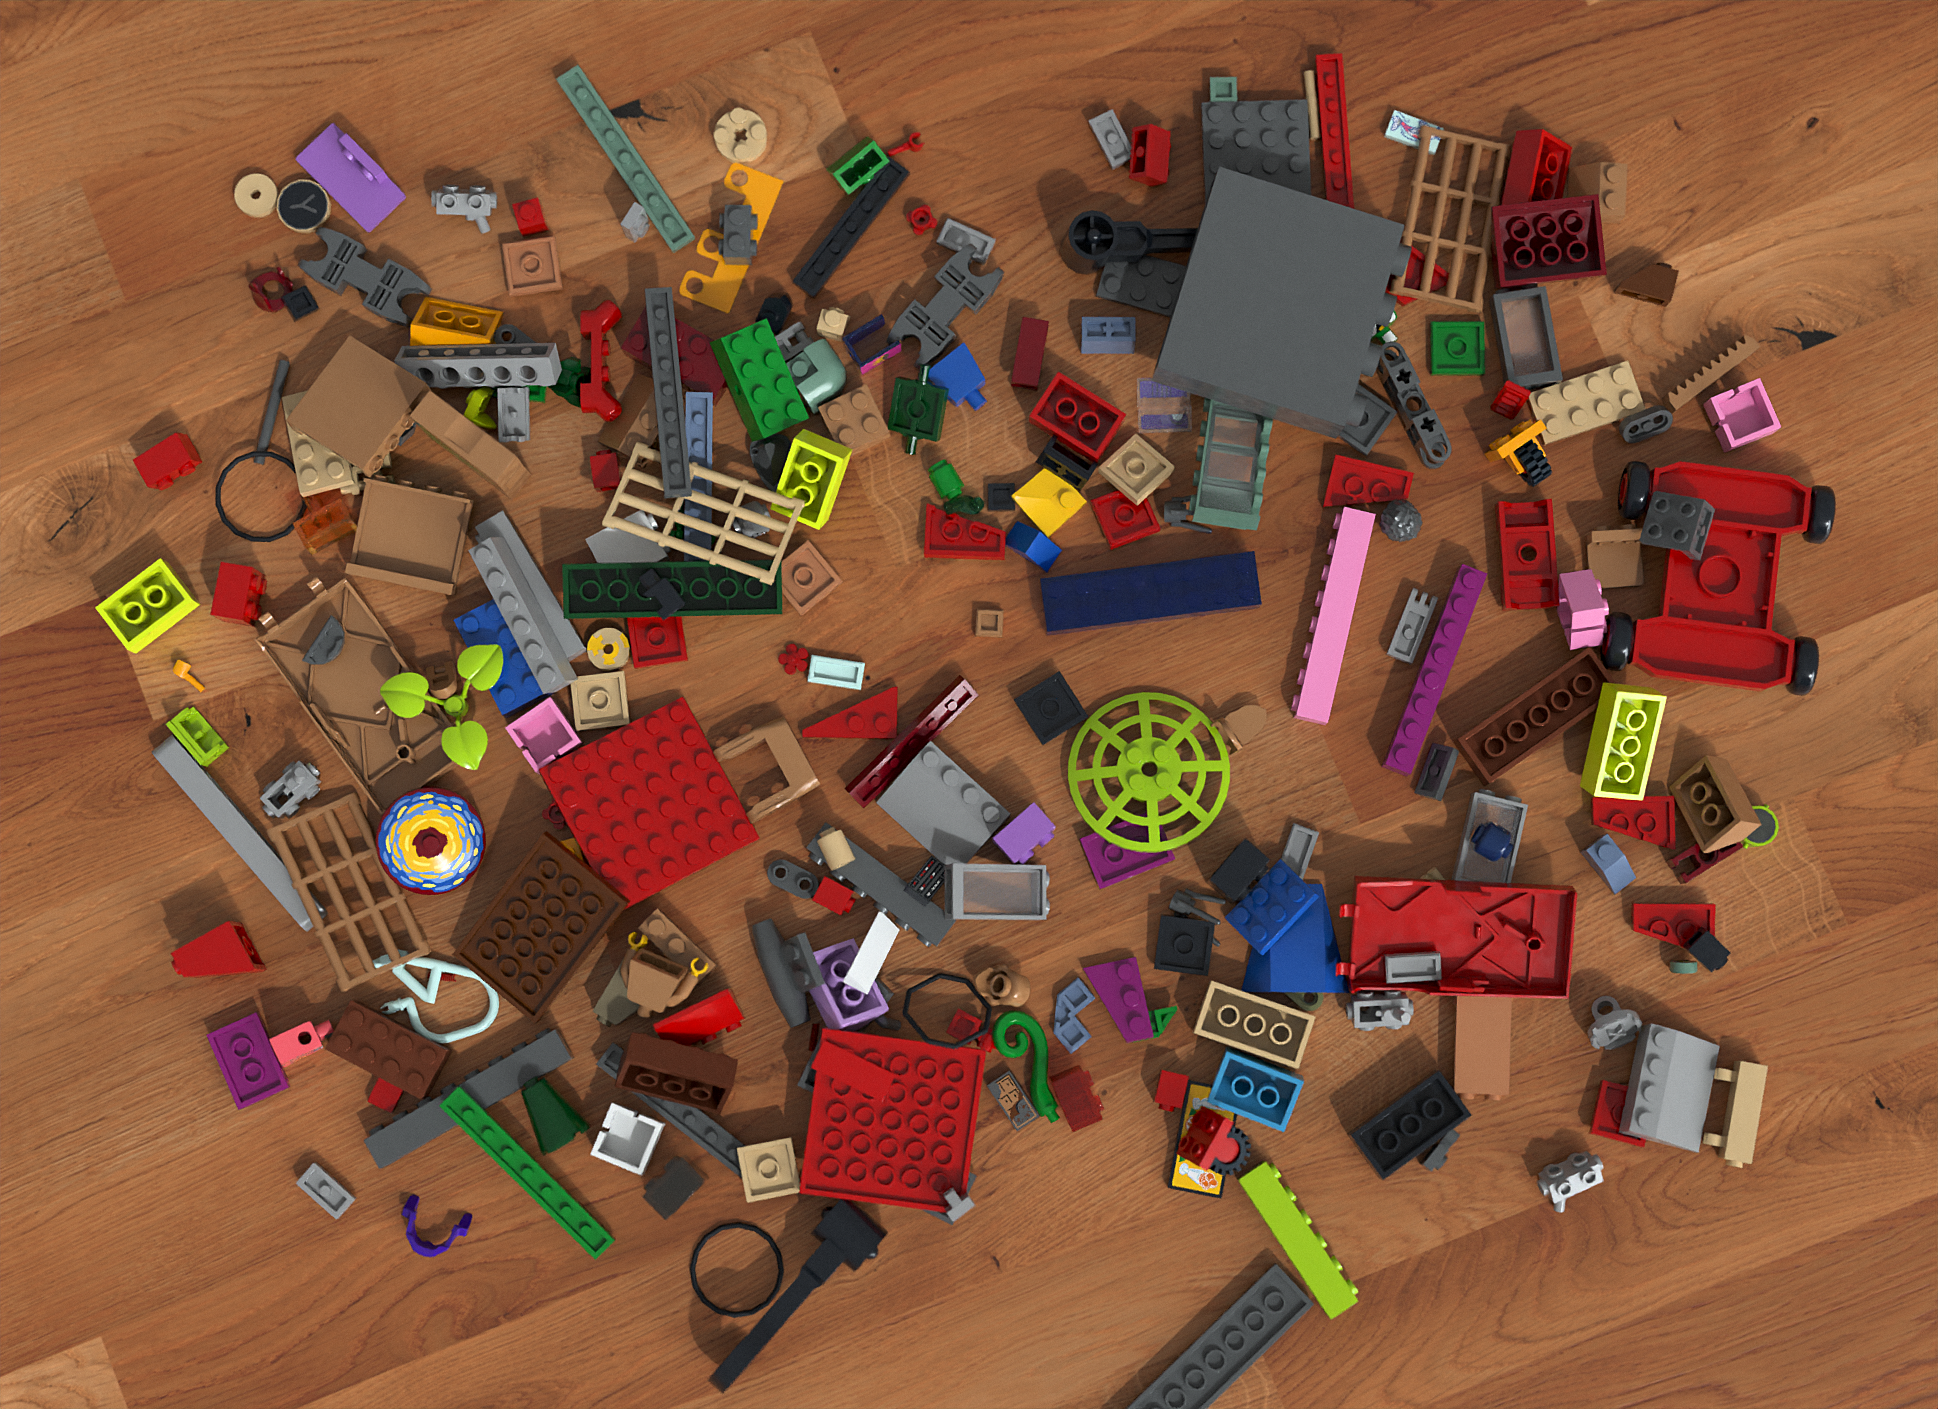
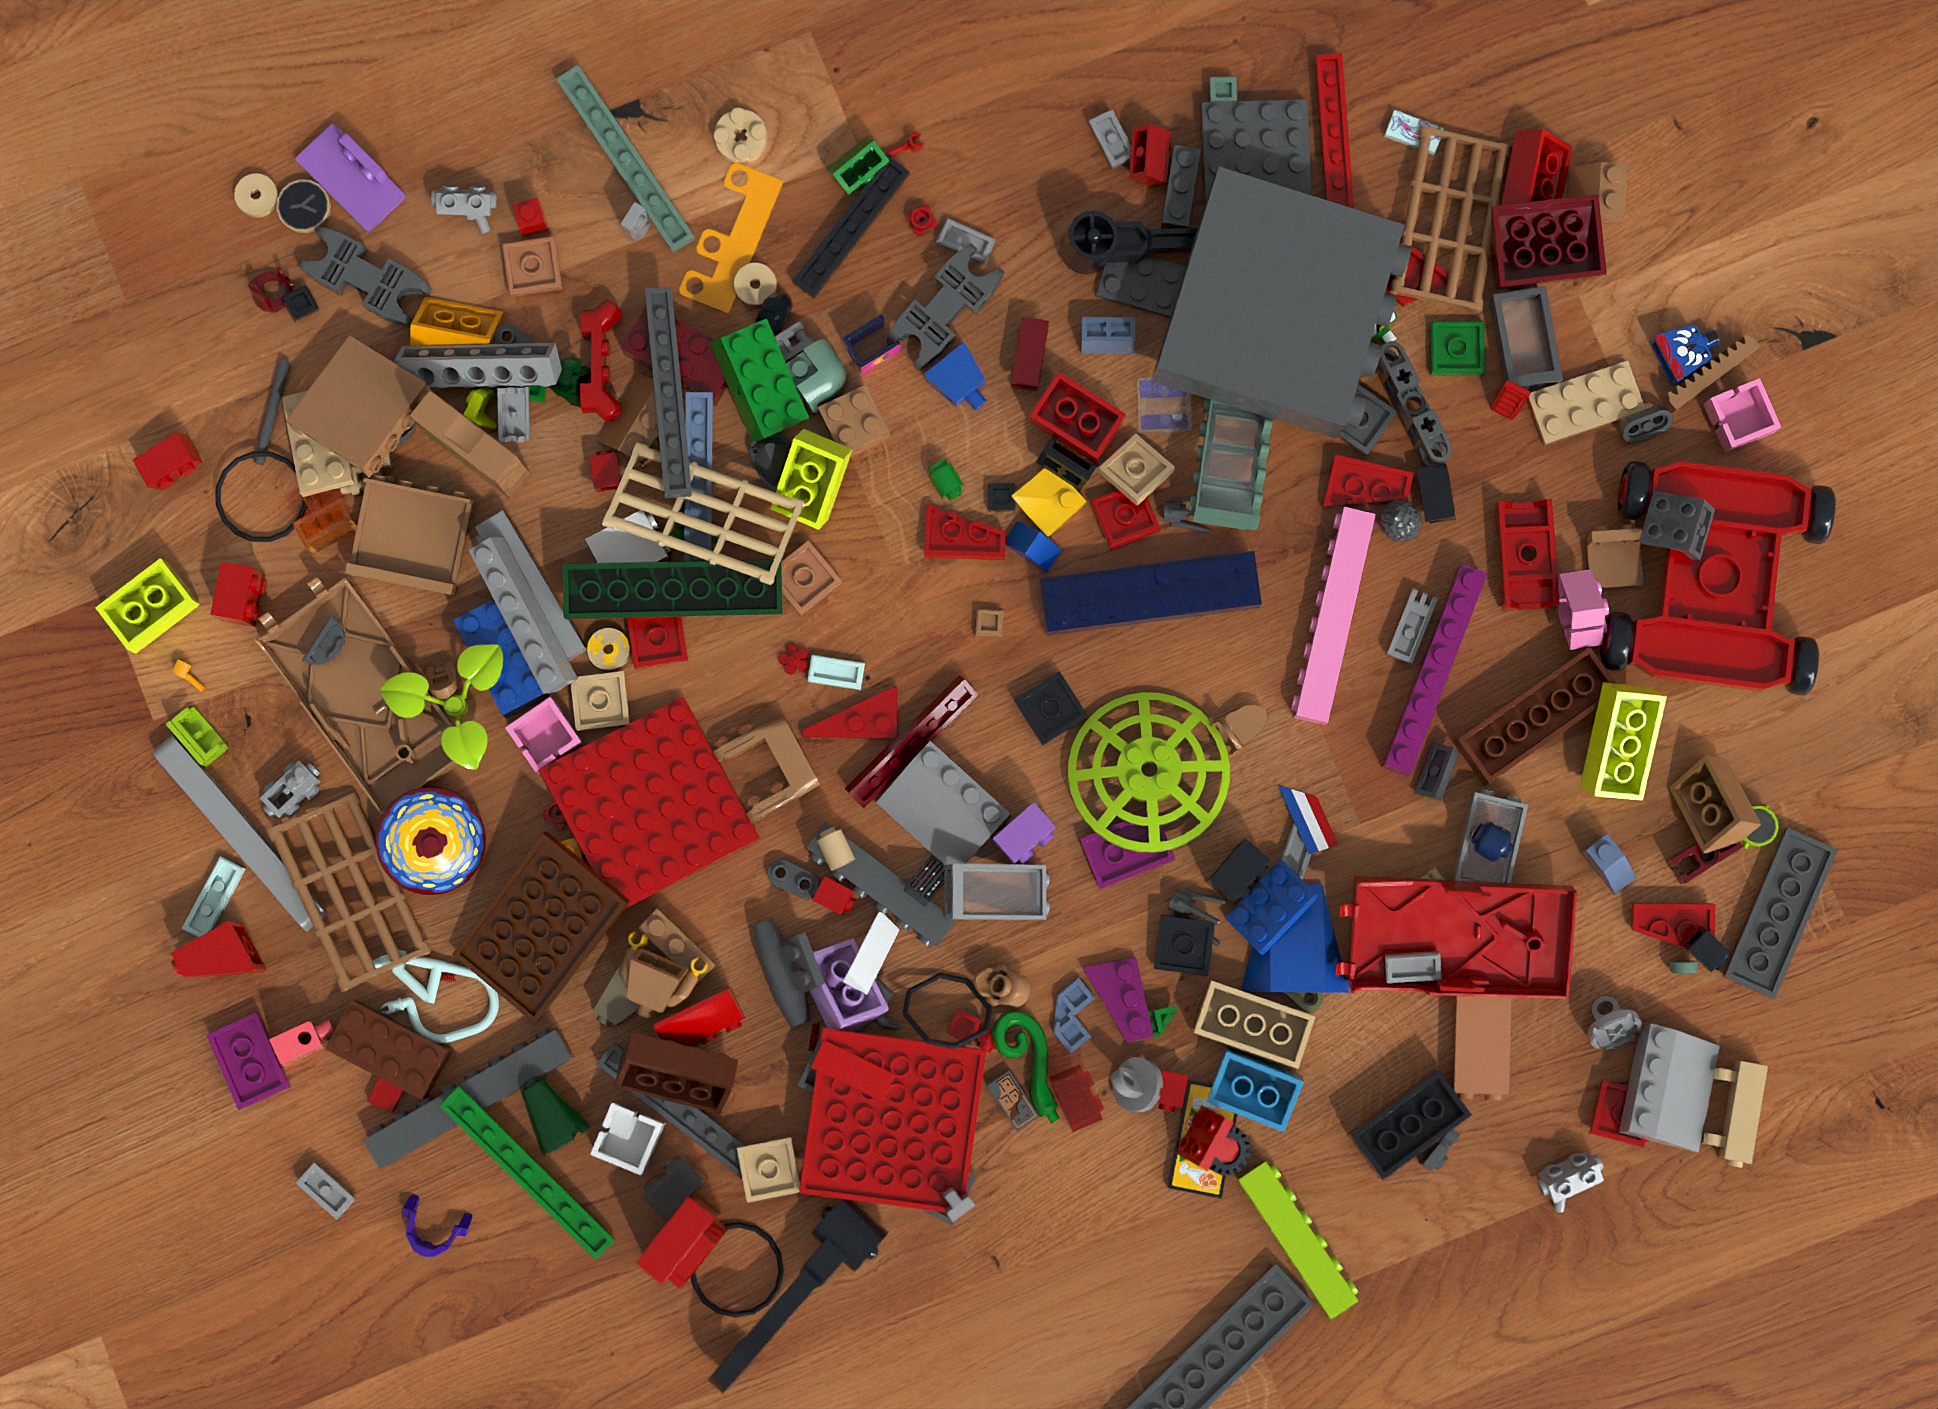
black hips [638,569,686,620] -> none
dark grey brick [719,205,758,265] -> none
light grey head [732,501,771,538] -> none
tan brick [817,307,851,342] -> none
dark green plate [887,363,949,455] -> none
clear green arm [943,495,984,515] -> none
tan piece [1304,70,1321,140] -> none
light grey brick [1346,990,1414,1031] -> none
plate [1484,419,1552,487] -> none
red wing [1591,796,1676,850] -> none
reddish brown slope [1614,262,1679,307] -> none
none -> light aqua tile [181,856,246,937]
none -> red container [635,1193,728,1289]
none -> tan piece [734,263,777,307]
none -> light grey tile [1111,1057,1163,1113]
none -> dark grey brick [1161,145,1201,229]
none -> sticker [1278,785,1339,855]
none -> black hinge [1417,464,1456,523]
none -> torso [1649,325,1720,387]
none -> dark grey plate [1722,828,1838,999]

